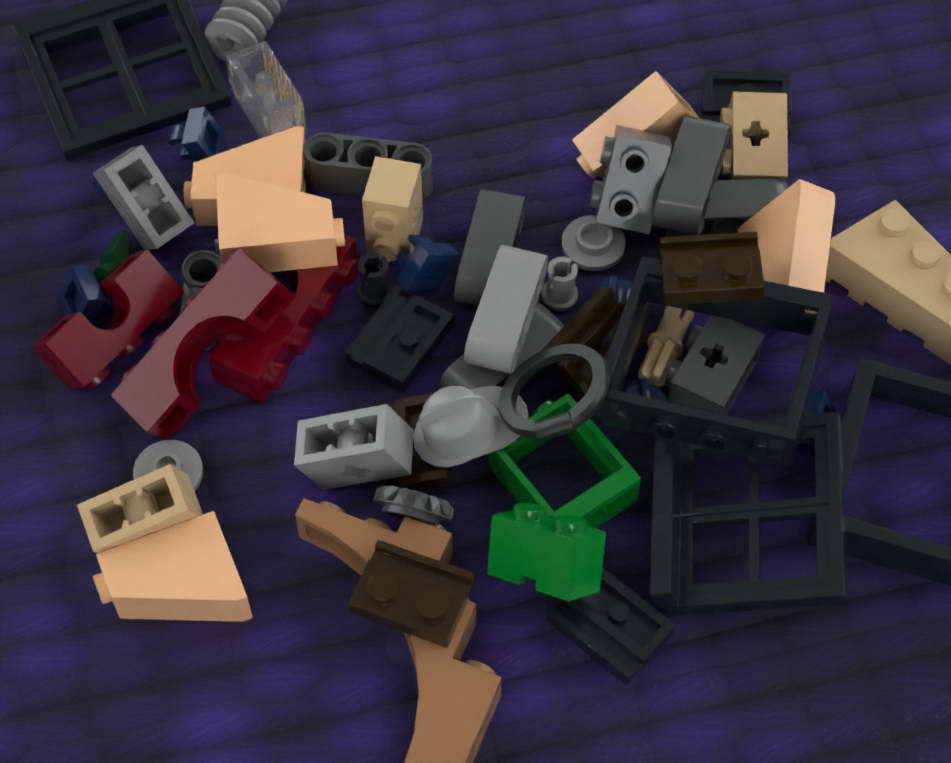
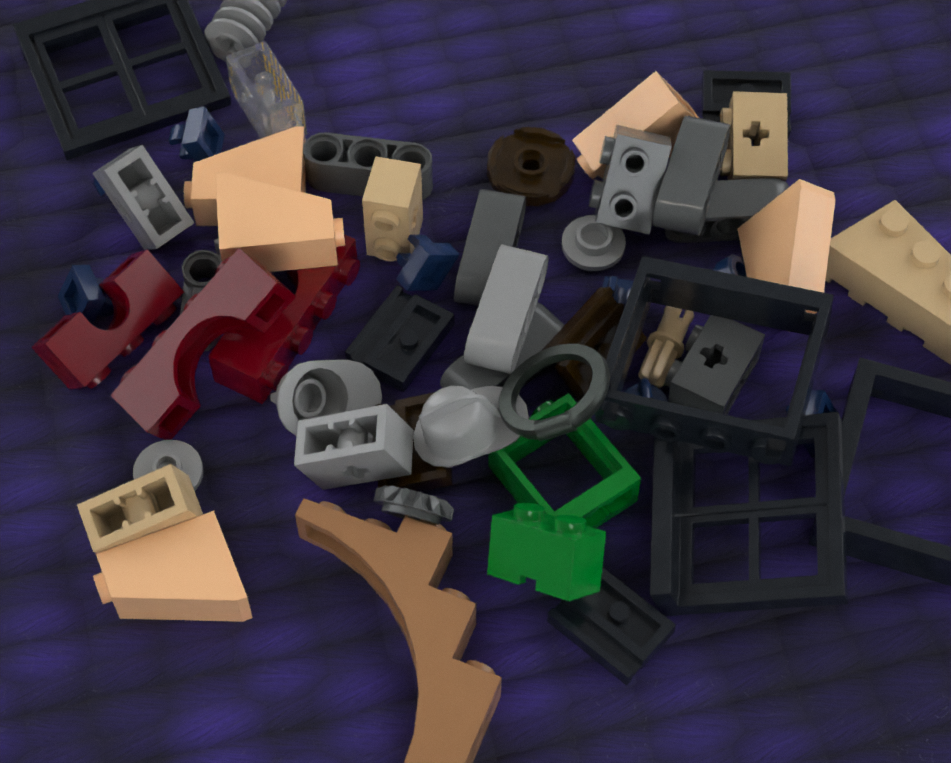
dark green bar [93,229,131,284] -> none
dark brown plate [348,540,475,648] -> none
black pin [357,253,394,308] -> none
light grey pin [541,257,578,312] -> none
dark brown plate [660,232,764,305] -> none
none -> light grey piece [270,360,382,436]
none -> dark brown plate [487,127,575,206]

